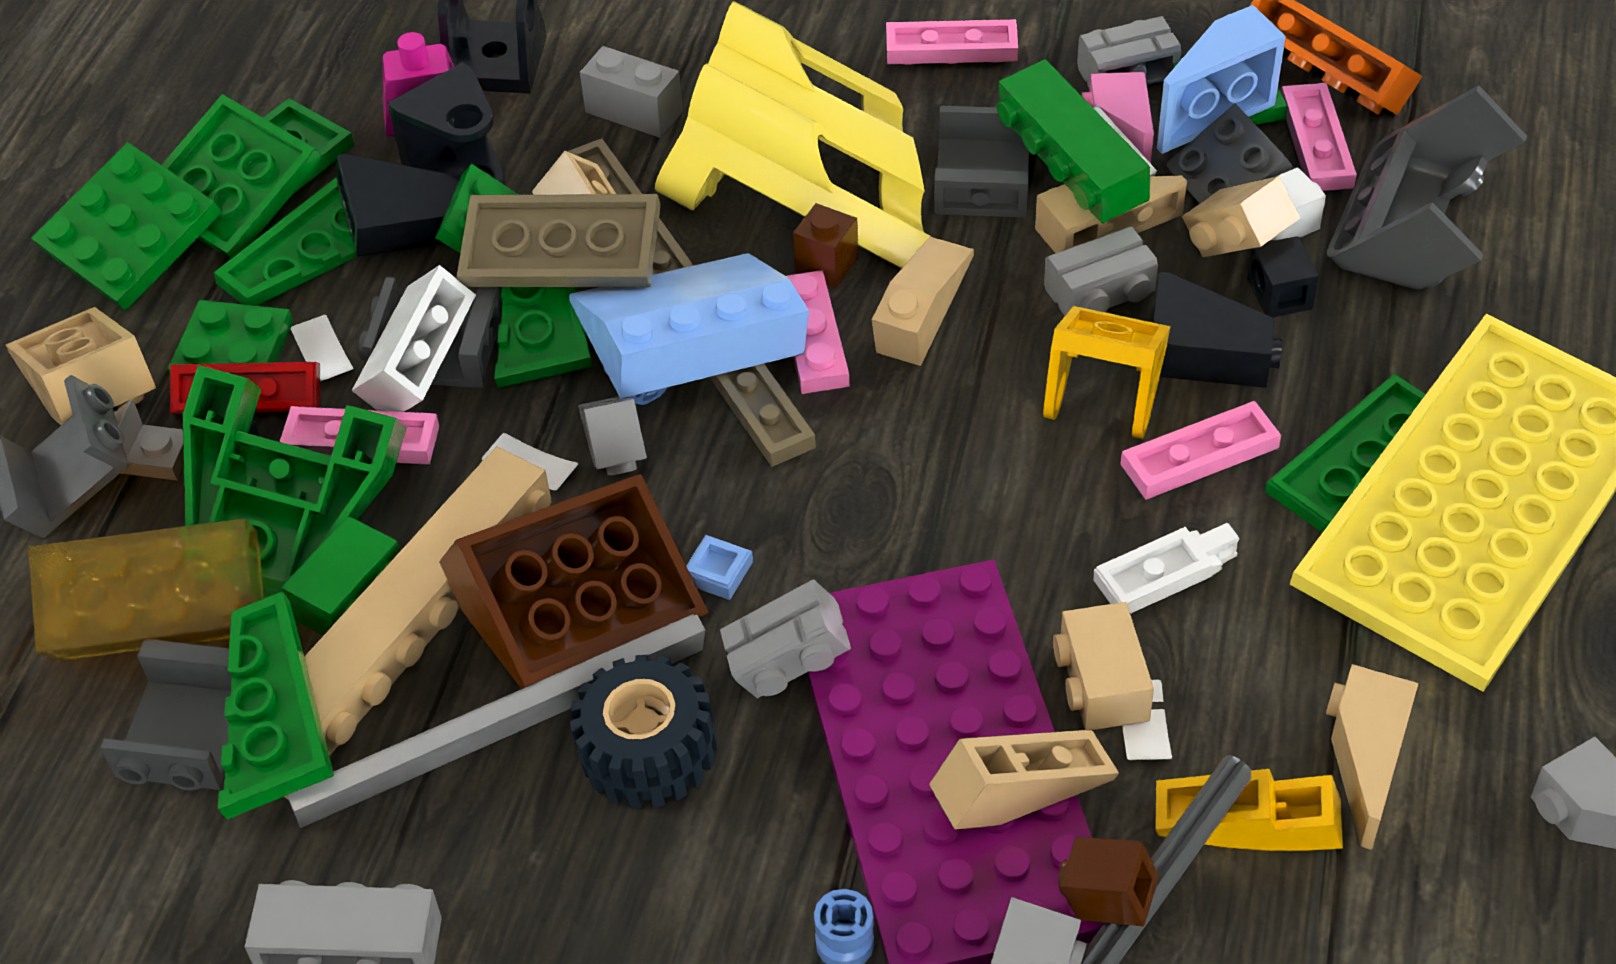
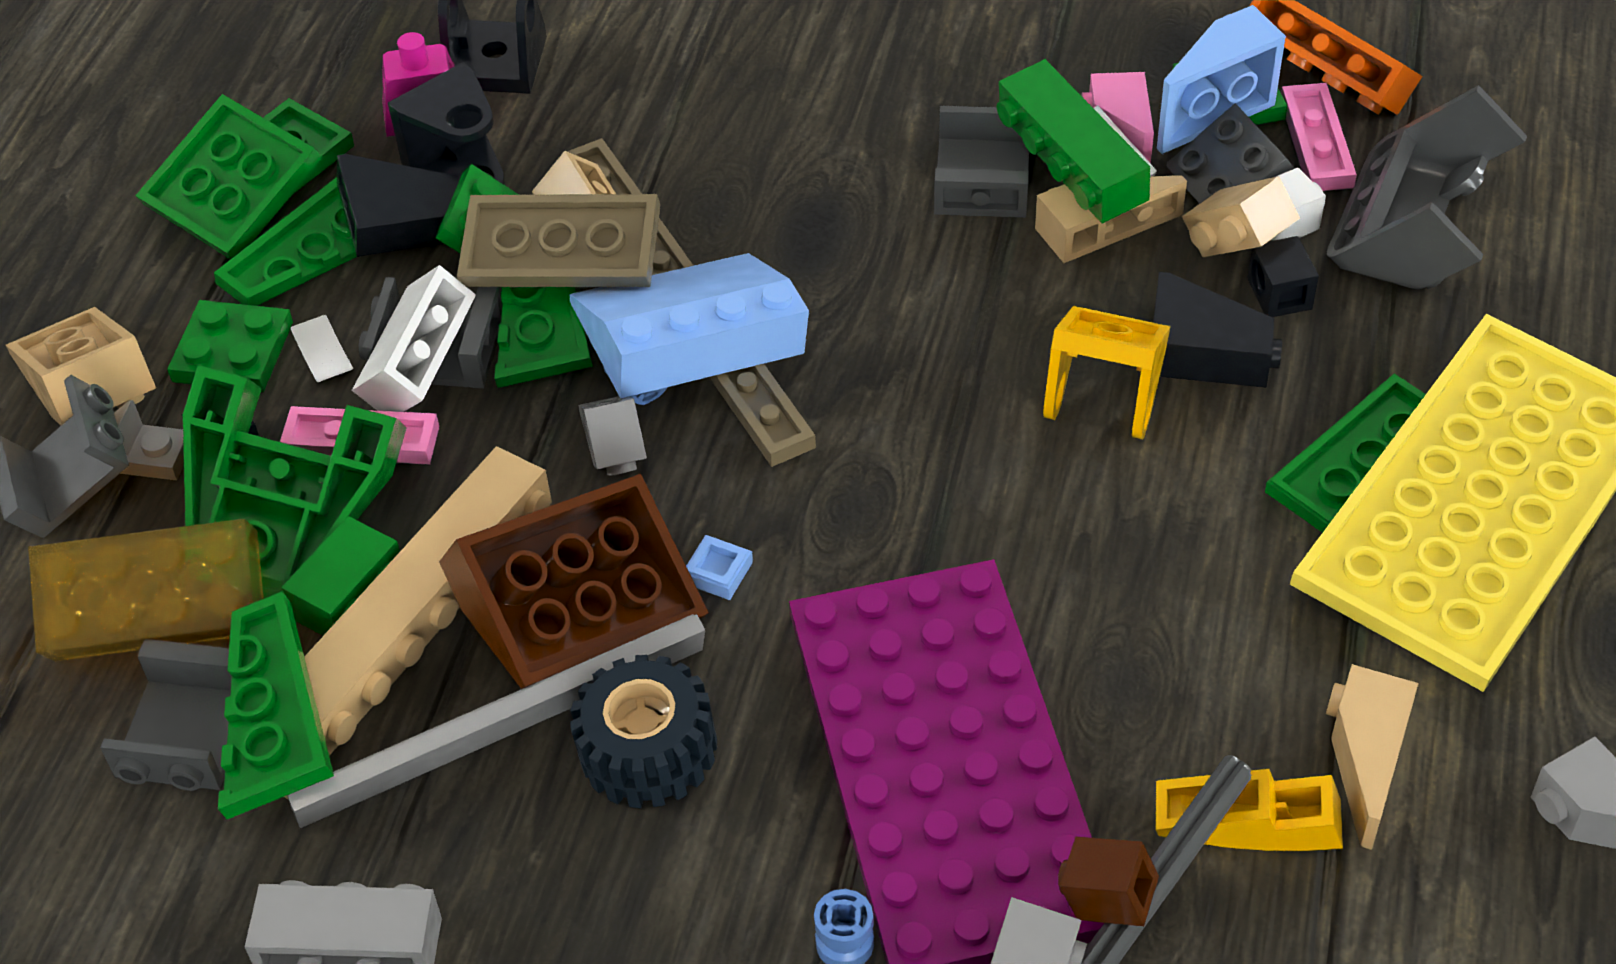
green plate [31,142,222,311] -> none
red tile [170,362,320,415] -> none
white sticker [482,433,578,490] -> none
light grey brick [580,46,683,138] -> none
light yellow panel [655,1,931,269] -> none
light grey brick [720,579,851,698] -> none
bright pink plate [786,270,850,394] -> none
reddish brown brick [793,203,859,288] -> none
tan slope [872,237,974,366] -> none
bright pink plate [886,19,1018,65] -> none
tan slope [929,730,1119,829] -> none
light grey brick [1044,226,1158,316] -> none
tan brick [1053,602,1154,730] -> none
light grey brick [1077,16,1181,89] -> none
white hinge [1093,523,1239,614] -> none
bright pink plate [1121,401,1281,500] -> none
white sticker [1122,680,1172,760] -> none

